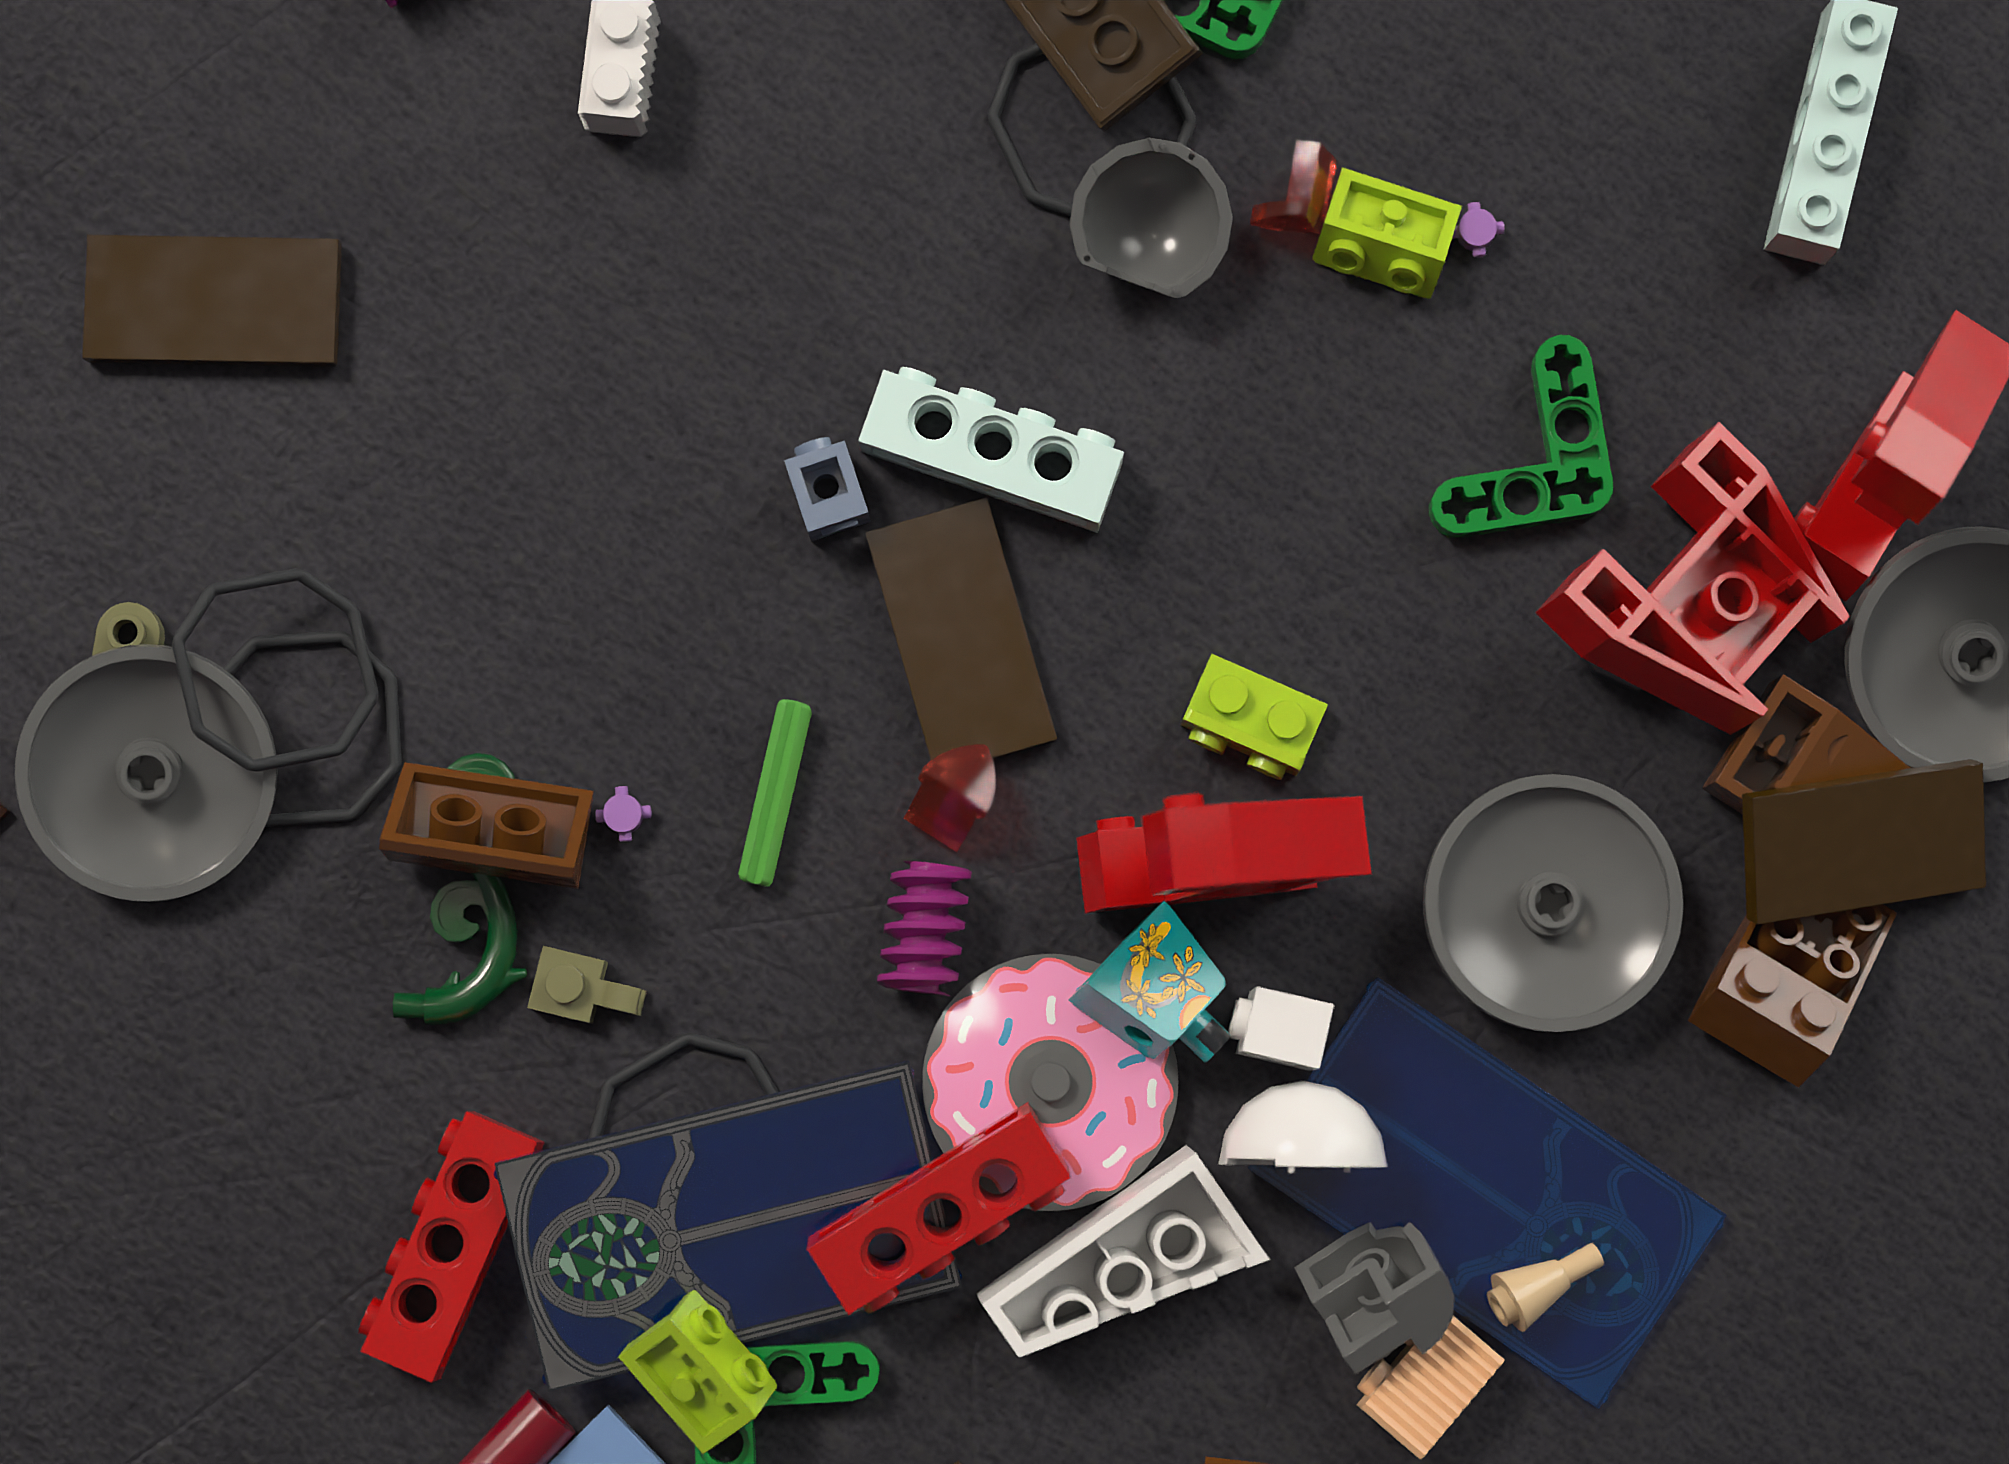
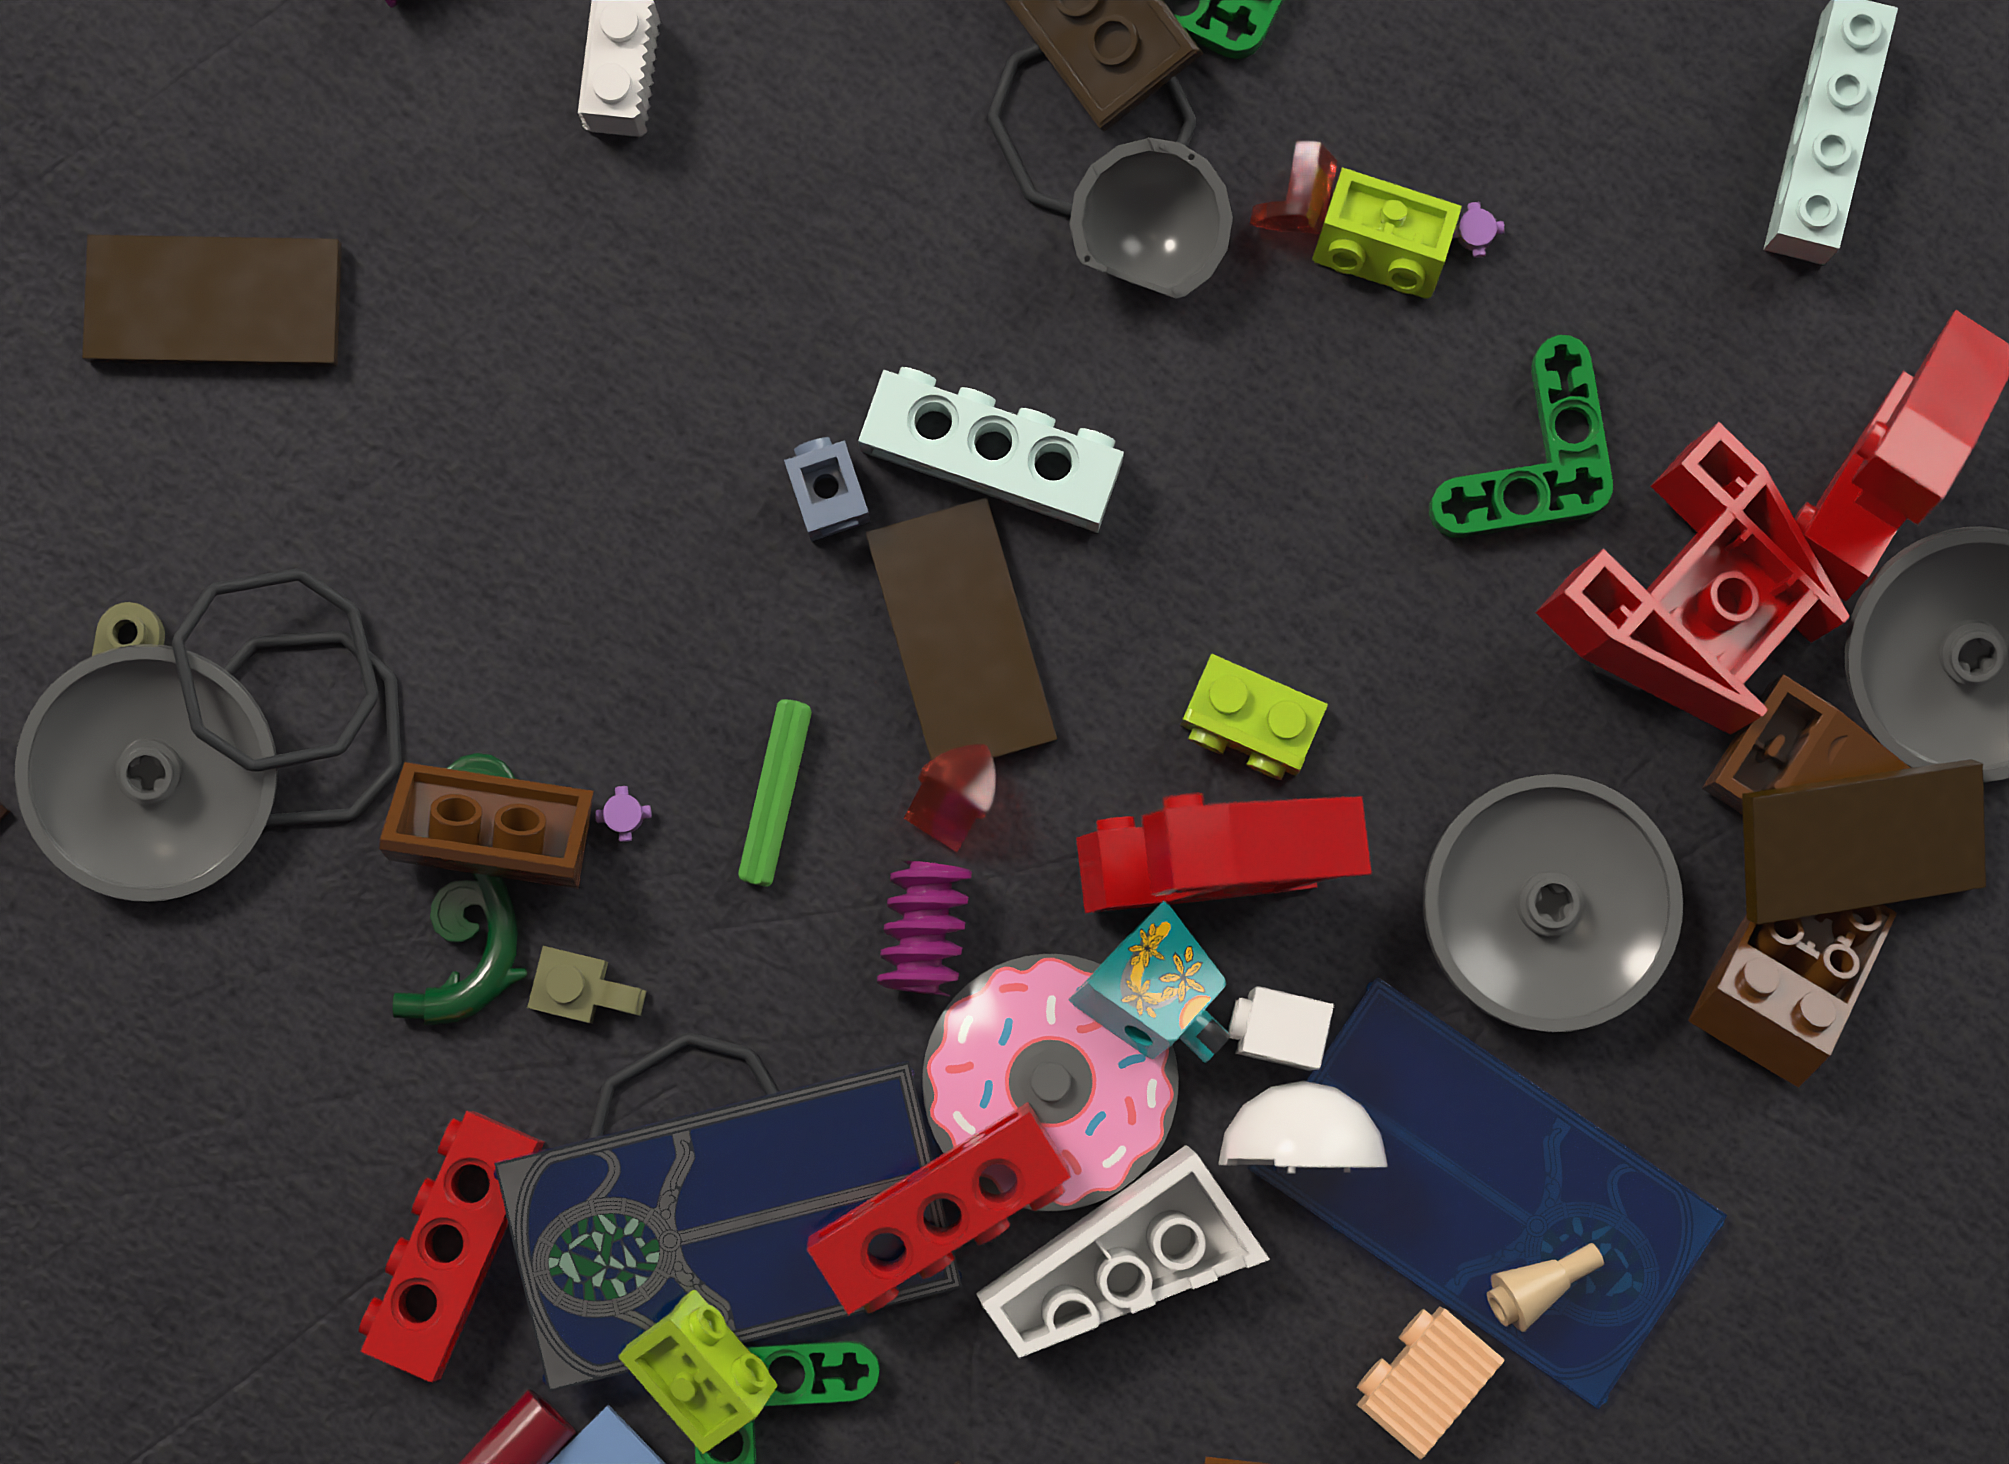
dark grey brick [1294,1222,1455,1374] -> none

